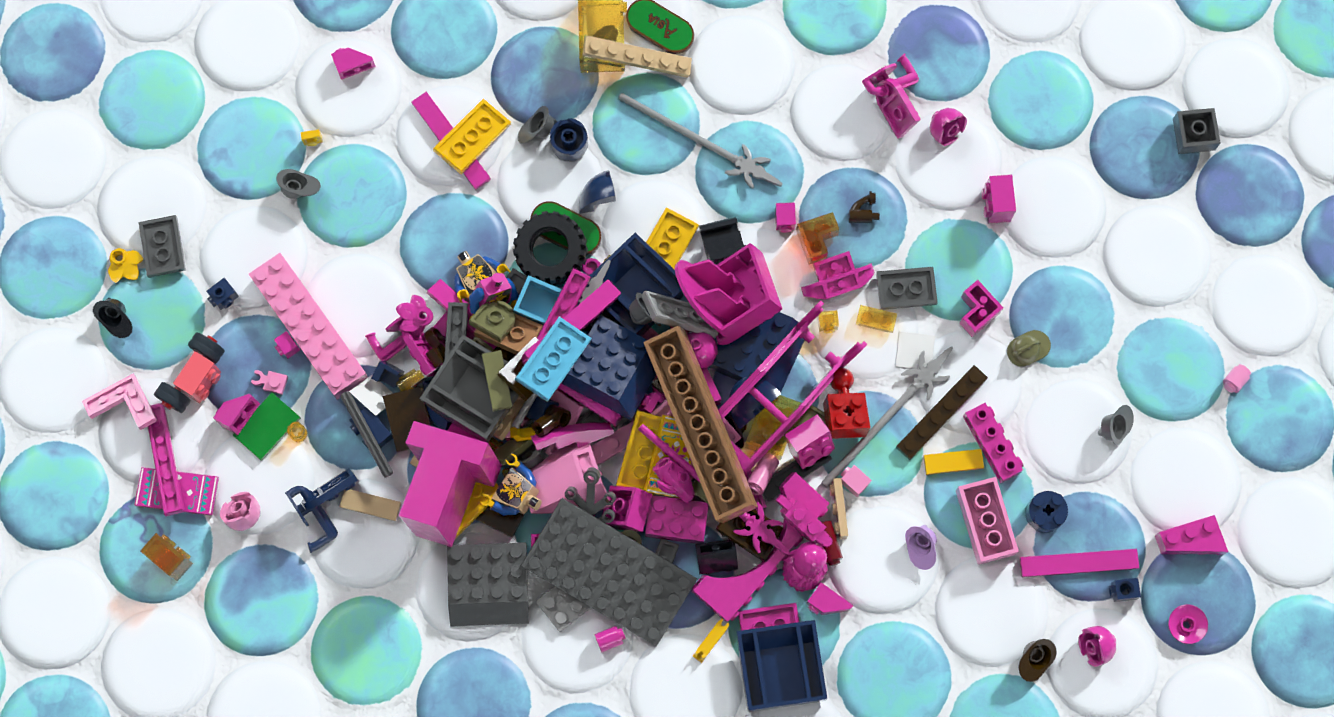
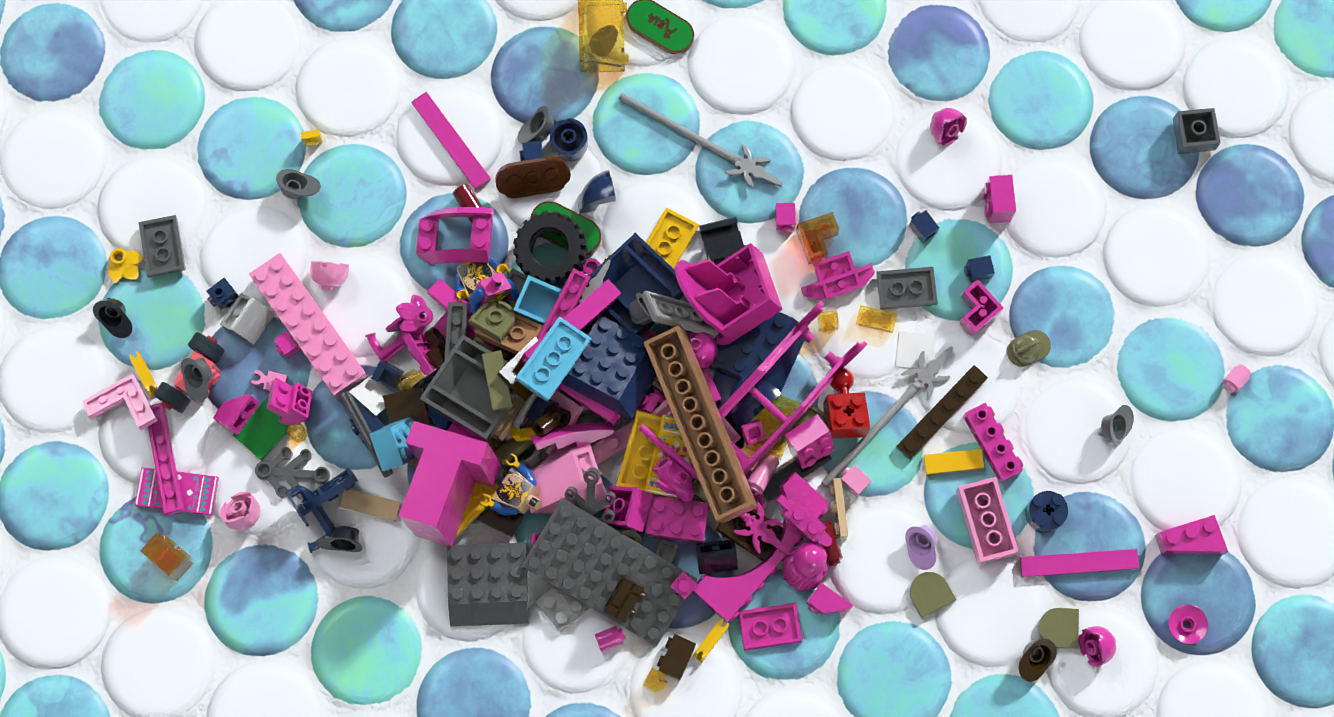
dark pink slope [331,47,376,80] -> none
yellow tile [433,99,511,174] -> none
tan plate [583,35,692,78] -> none
dark blue slope [736,620,828,712] -> none
dark brown plant [849,191,880,223] -> none
dark pink plate [862,53,921,139] -> none
dark blue brick [1109,578,1141,602] -> none
none -> yellow piece [129,351,158,398]
none -> dark grey piece [181,358,212,403]
none -> light grey brick [220,293,275,345]
none -> dark grey plant [255,447,330,499]
none -> dark pink brick [267,378,312,425]
none -> bright pink cylinder [310,261,349,290]
none -> black piece [315,526,363,552]
none -> medium azure piece [369,417,416,471]
none -> dark pink wedge [416,207,494,266]
none -> dark red brick [452,183,484,223]
none -> reddish brown tile [495,156,571,199]
none -> dark blue brick [519,140,543,161]
none -> dark brown brick [604,575,646,623]
none -> clear yellow plate [643,667,668,694]
none -> dark brown brick [657,634,696,681]
none -> dark pink plate [670,571,698,599]
none -> dark pink plate [741,419,766,445]
none -> dark blue brick [909,210,940,243]
none -> olive tile [910,572,956,618]
none -> dark blue brick [964,255,995,282]
none -> olive tile [1038,608,1079,649]

